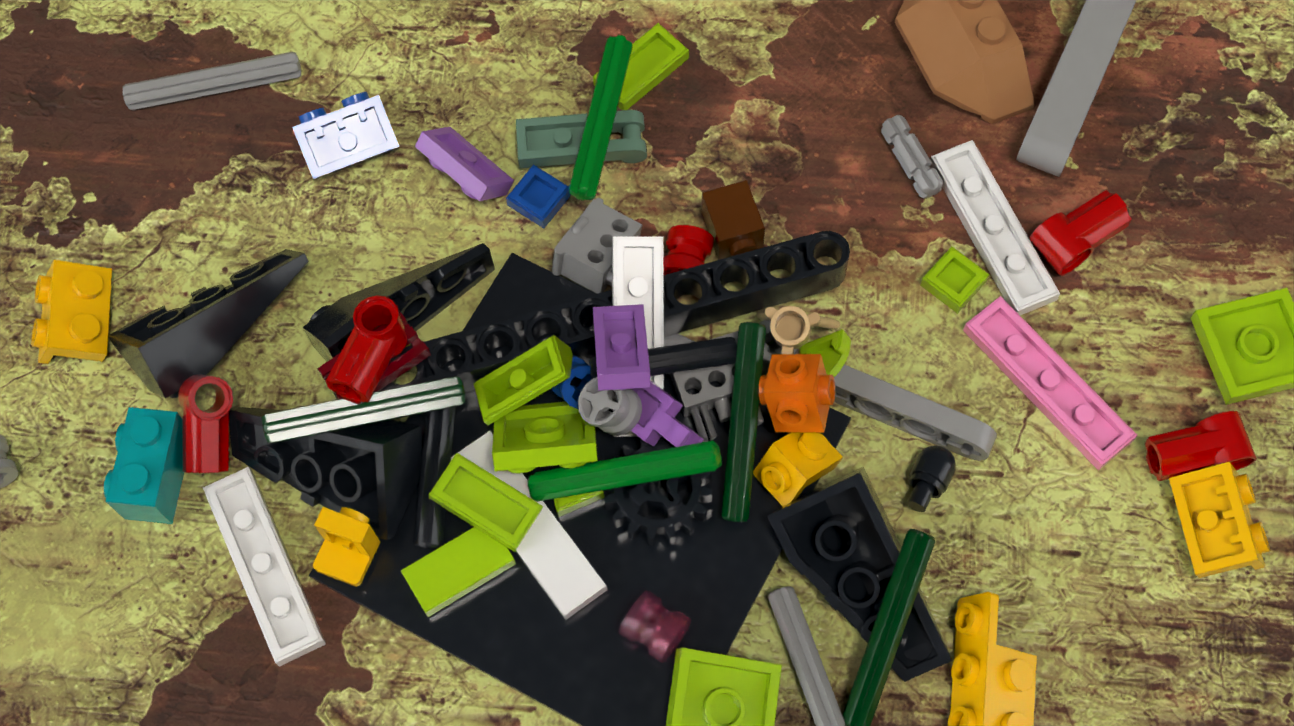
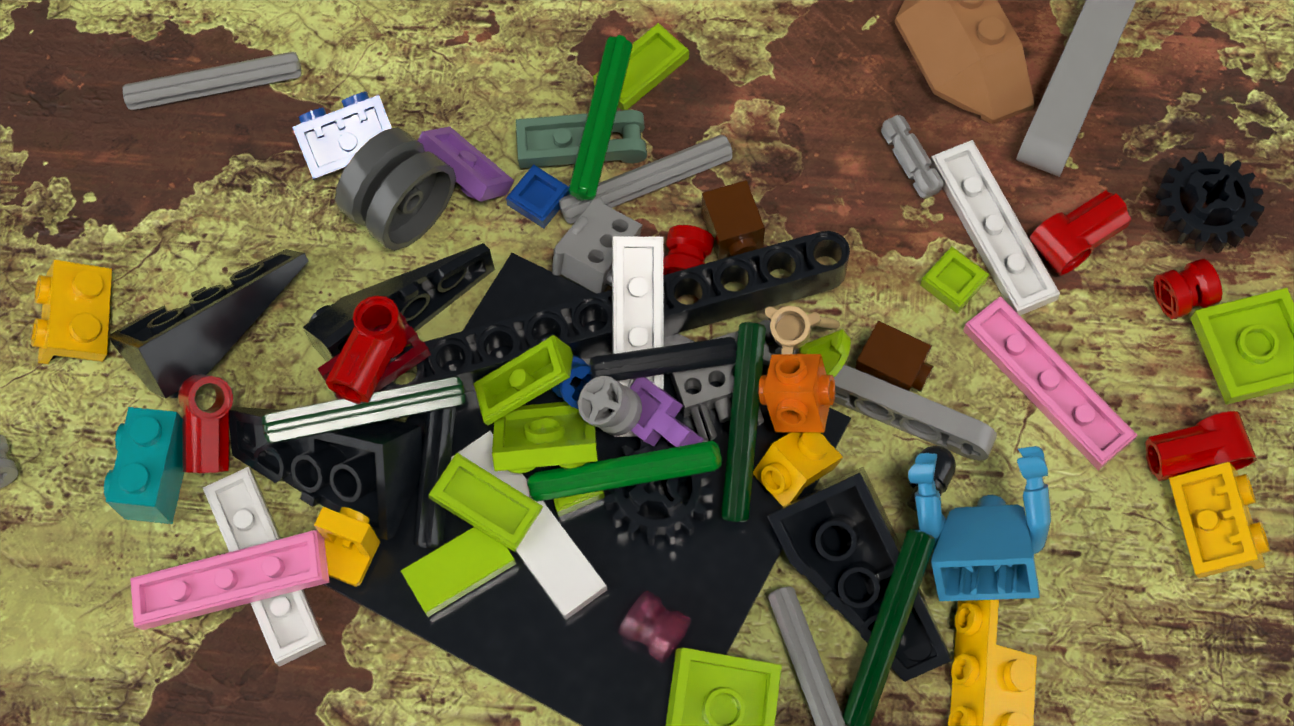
medium lavender plate [593,304,651,391] -> none
none -> bright pink tile [130,530,330,630]
none -> dark grey wheel [335,127,456,251]
none -> light grey axle [559,135,733,224]
none -> reddish brown brick [855,320,934,392]
none -> dark azure torso [908,446,1051,602]
none -> red wheel [1153,258,1223,319]
none -> black gear [1155,152,1265,253]

